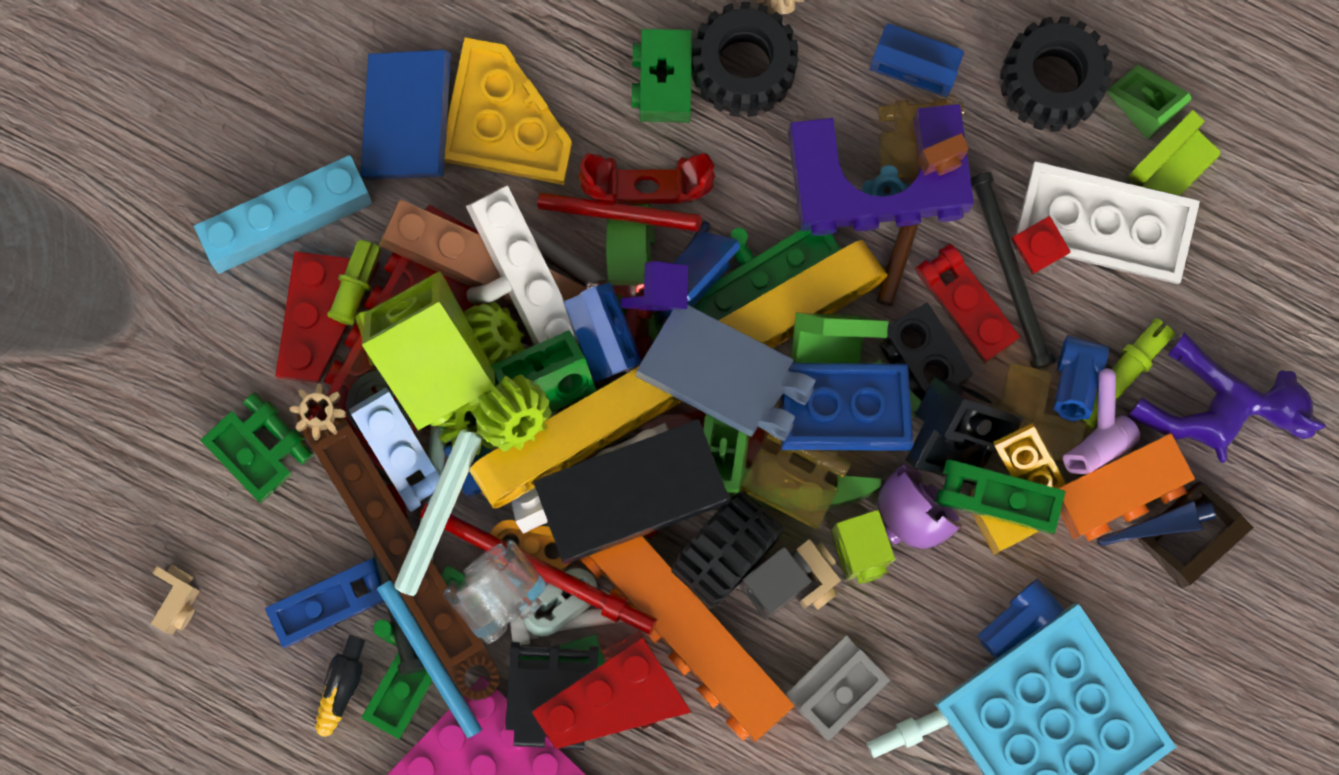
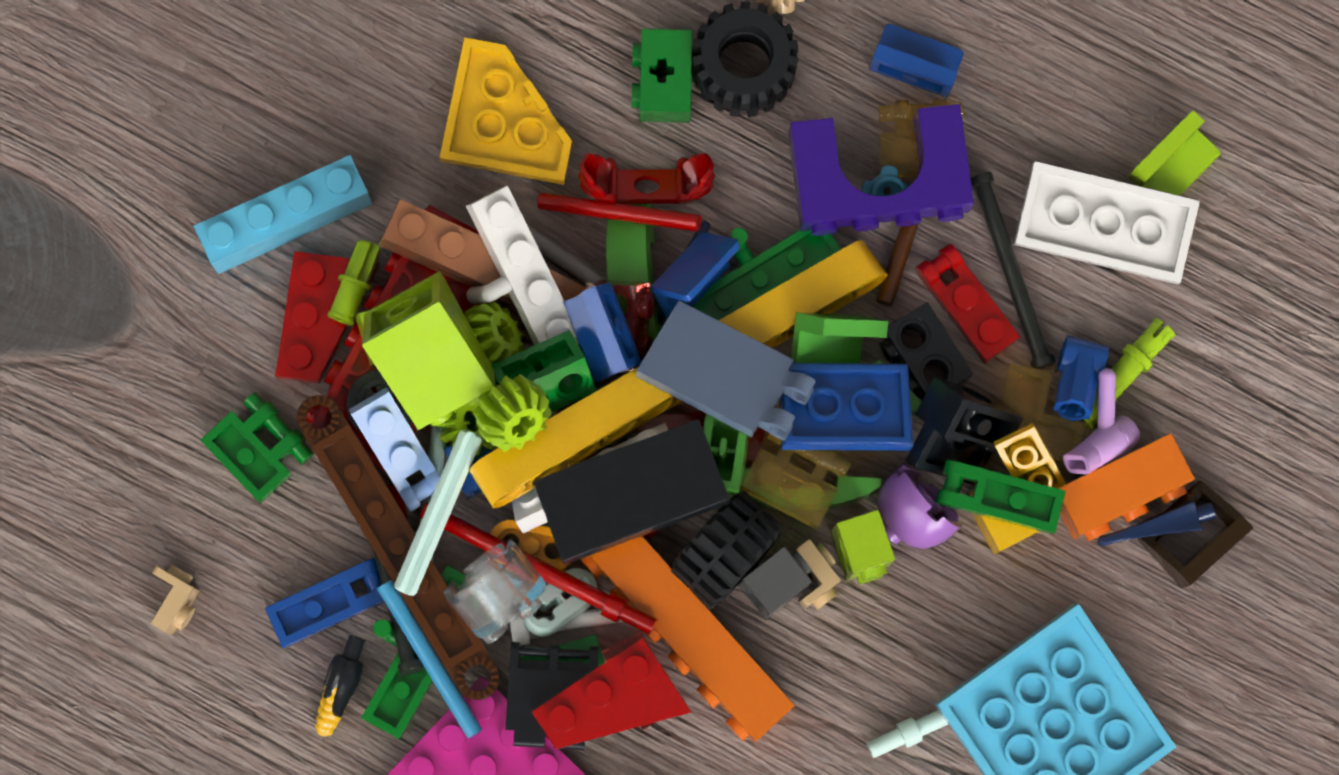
tan gear [290,383,346,440] -> none
blue tile [360,50,451,180] -> none
dark purple panel [621,261,688,311] -> none
light grey plate [785,635,891,742] -> none
dark orange plate [918,133,969,176] -> none
blue piece [976,578,1065,659] -> none
black tyre [1000,16,1113,132] -> none
red plate [1011,216,1071,275] -> none
bright green slope [1107,65,1192,140] -> none
dark purple animal [1127,332,1326,463] -> none

